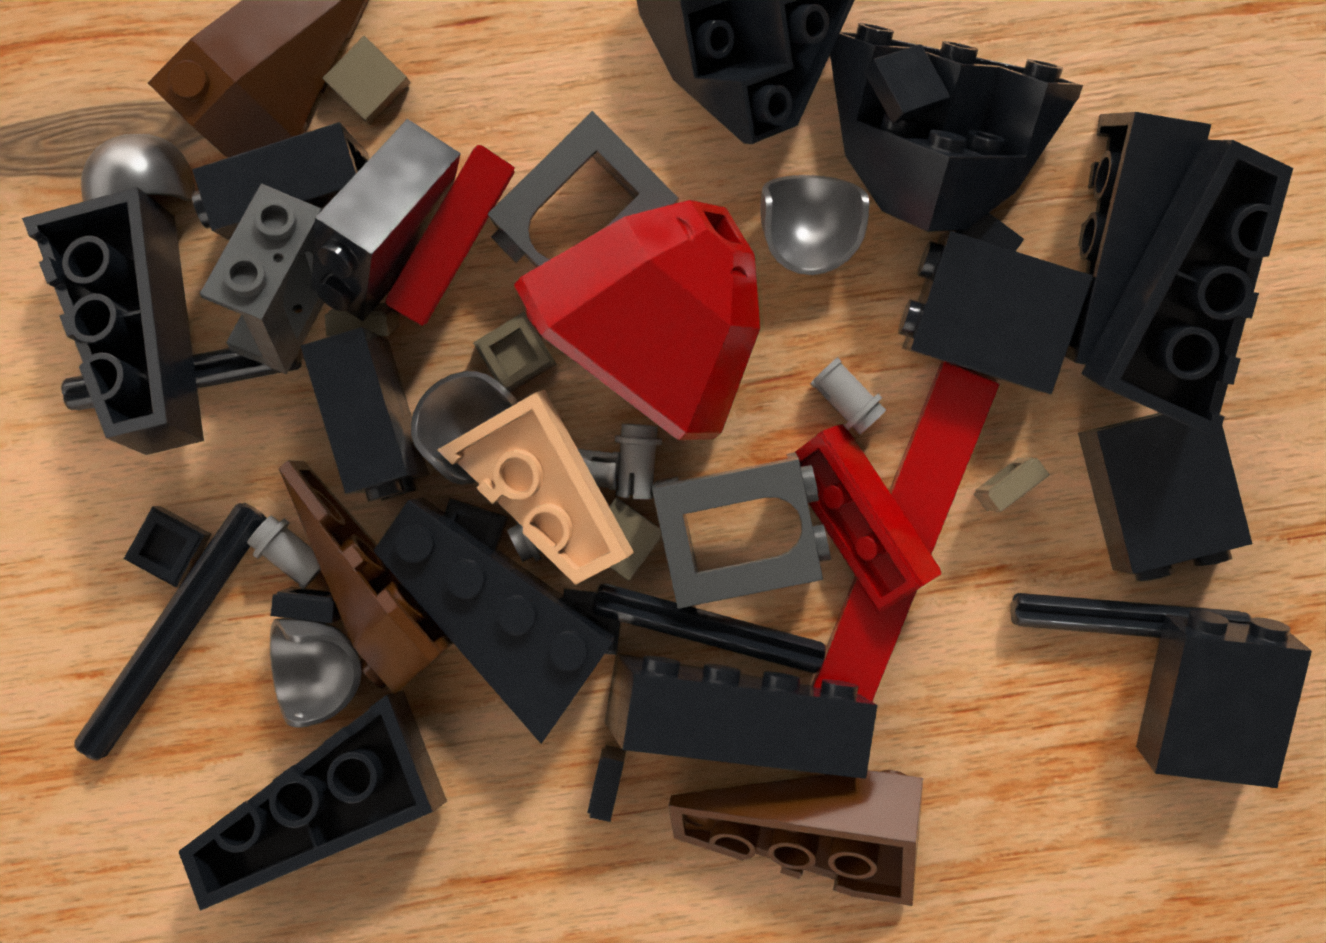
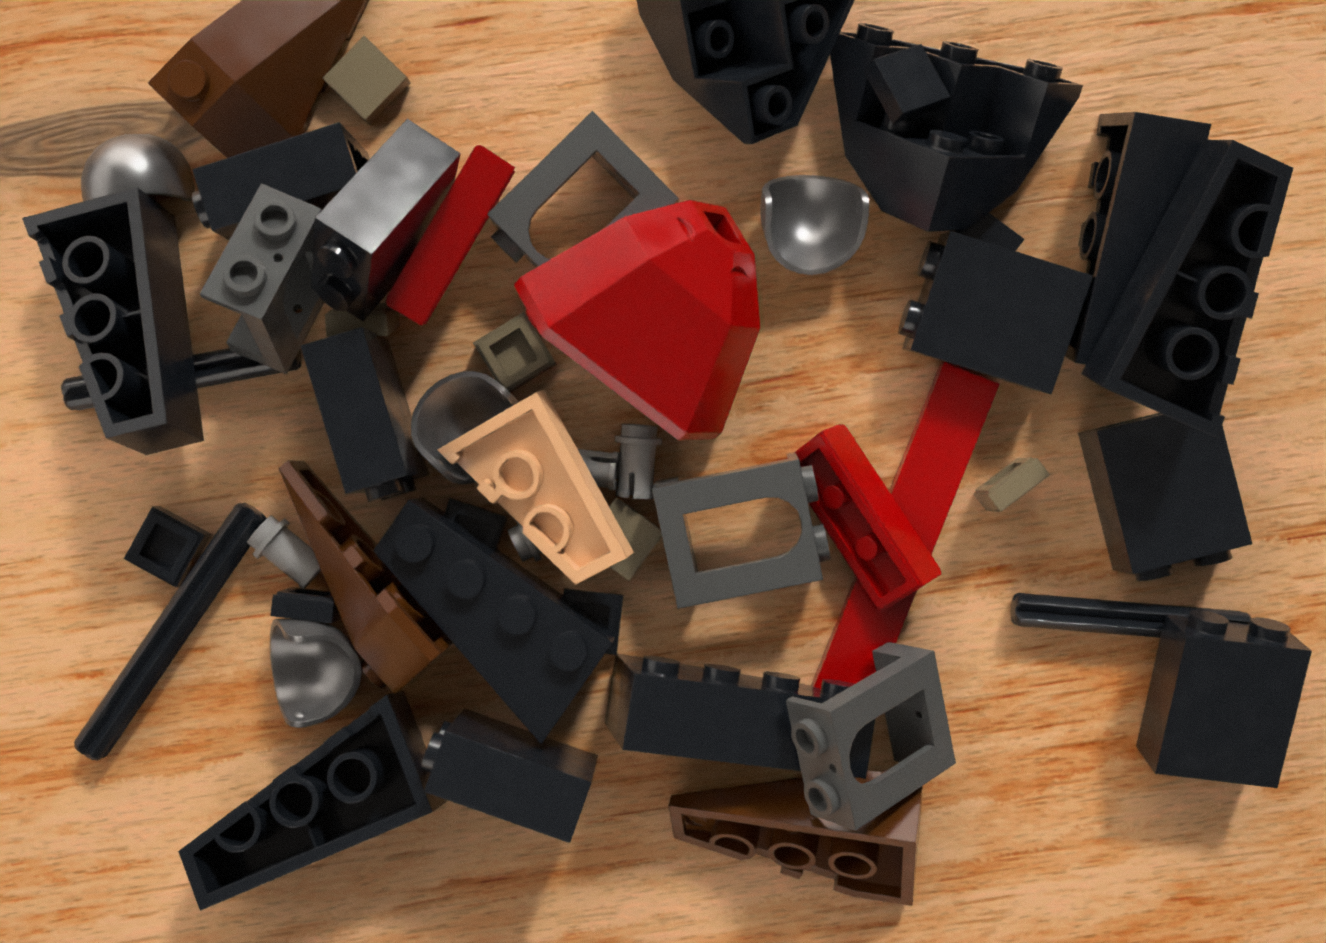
black tile [587,745,626,822] -> none
black axle [592,583,826,674] -> none
light grey pin [810,357,886,434] -> none
none -> black brick [421,708,598,843]
none -> dark grey panel [786,642,956,830]

